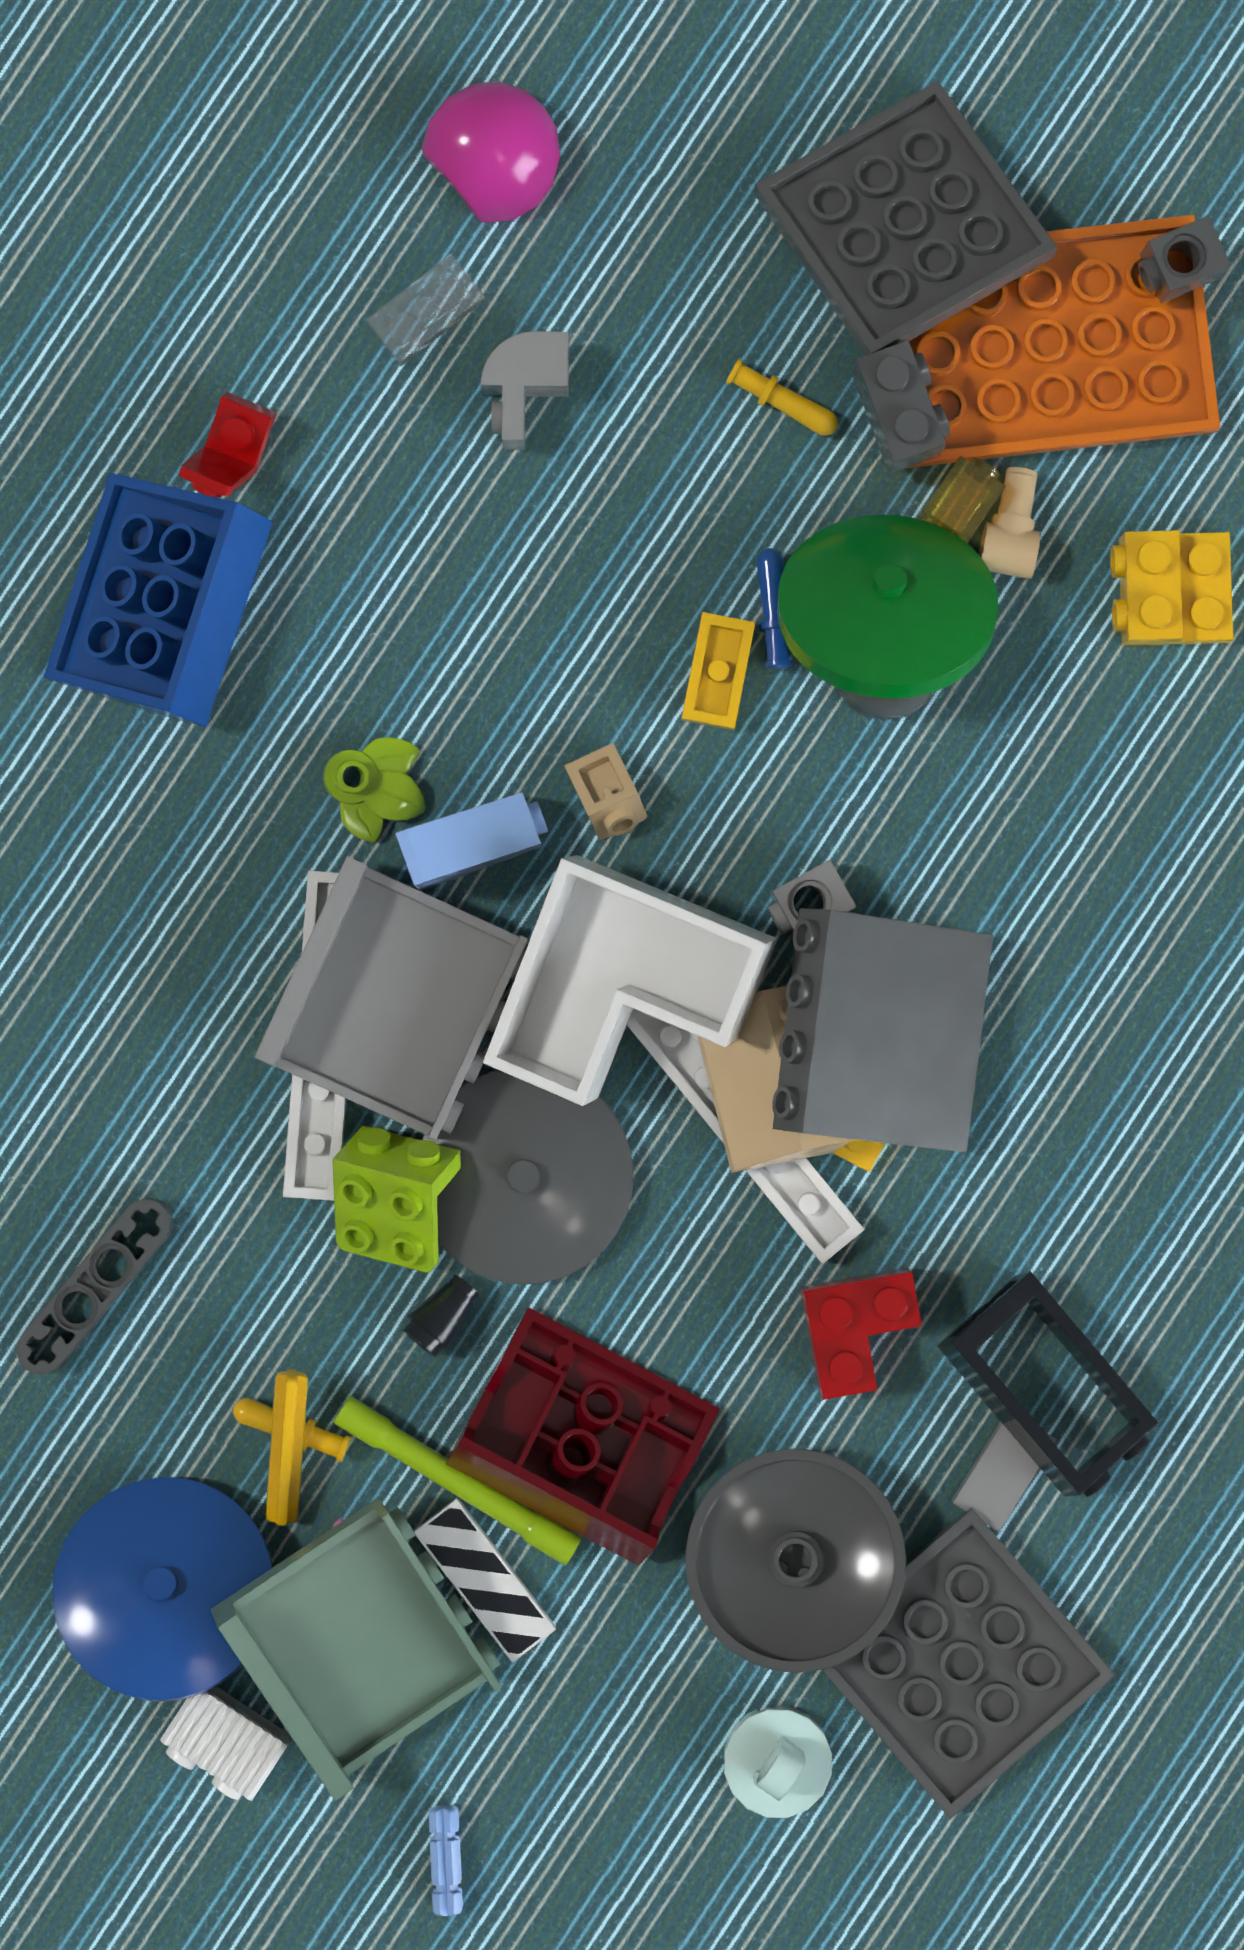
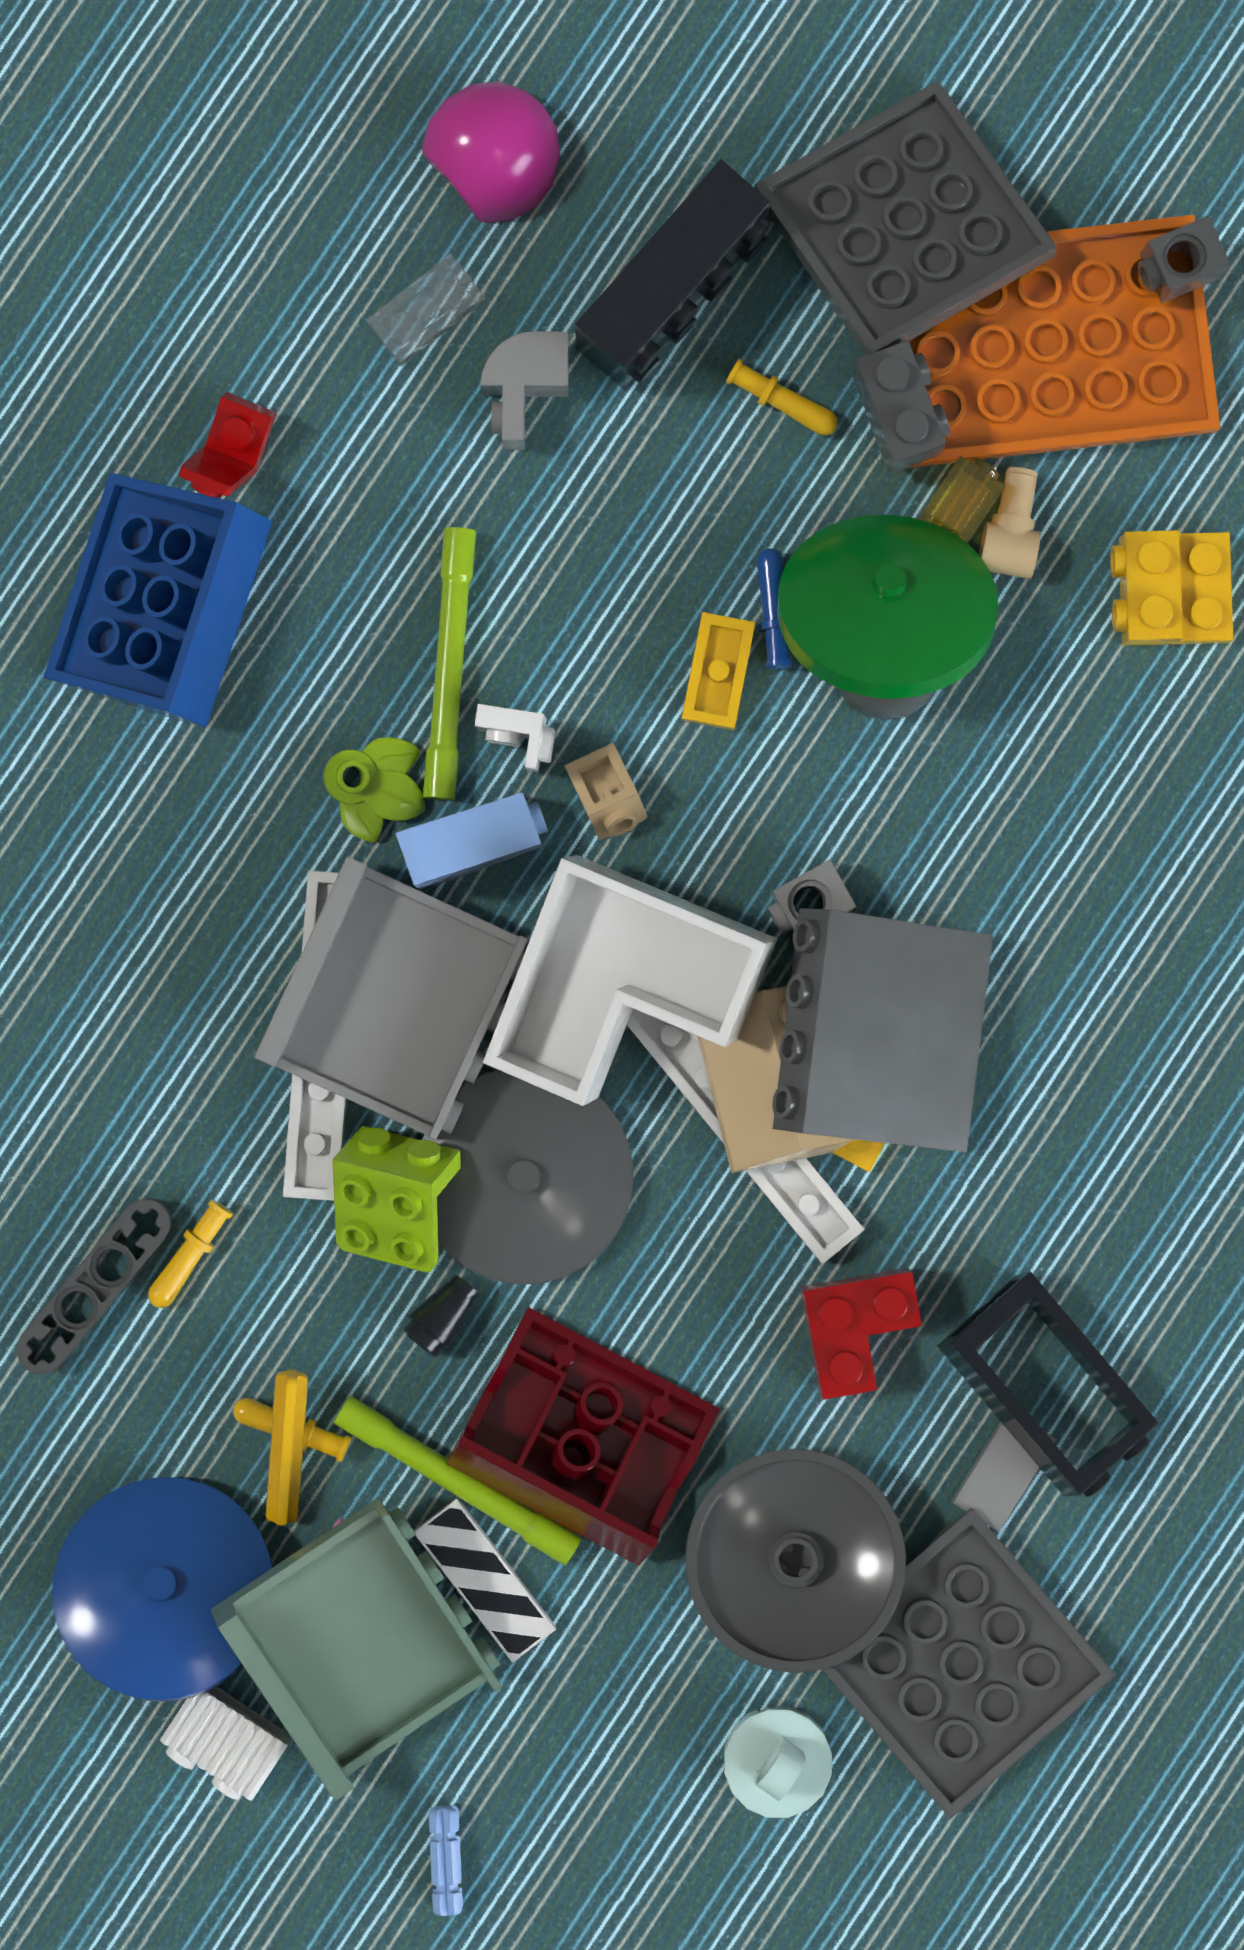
none -> yellow piece [148,1199,233,1308]
none -> lime piece [423,527,476,801]
none -> white bracket [475,704,555,773]
none -> black brick [575,159,771,391]

